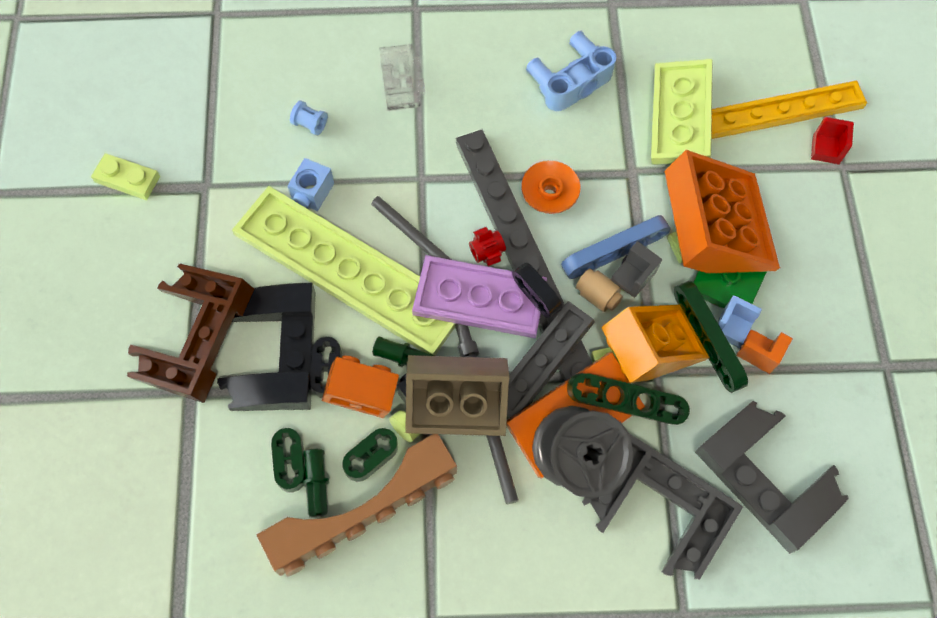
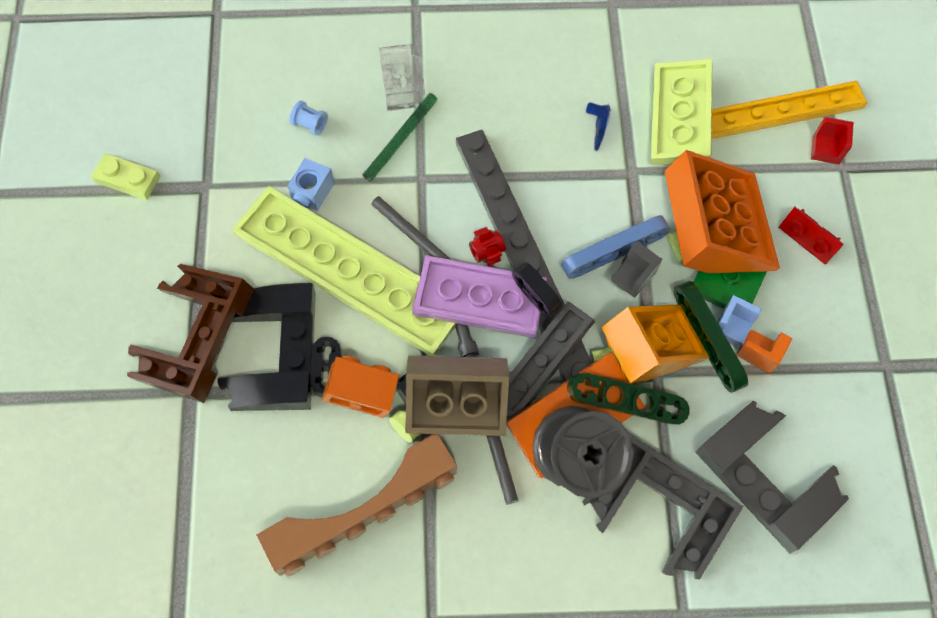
dark green beam [271,428,306,493] -> none
dark green axle [302,449,329,518] -> none
dark green beam [342,428,398,482] -> none
dark green axle [372,336,435,367] -> none
orange dish [521,161,581,214] -> none
light blue piece [526,31,616,111] -> none
tan brick [576,268,623,312] -> none
none -> clear green bar [362,93,438,182]
none -> clear blue bar [586,102,611,151]
none -> red hinge [778,206,844,265]

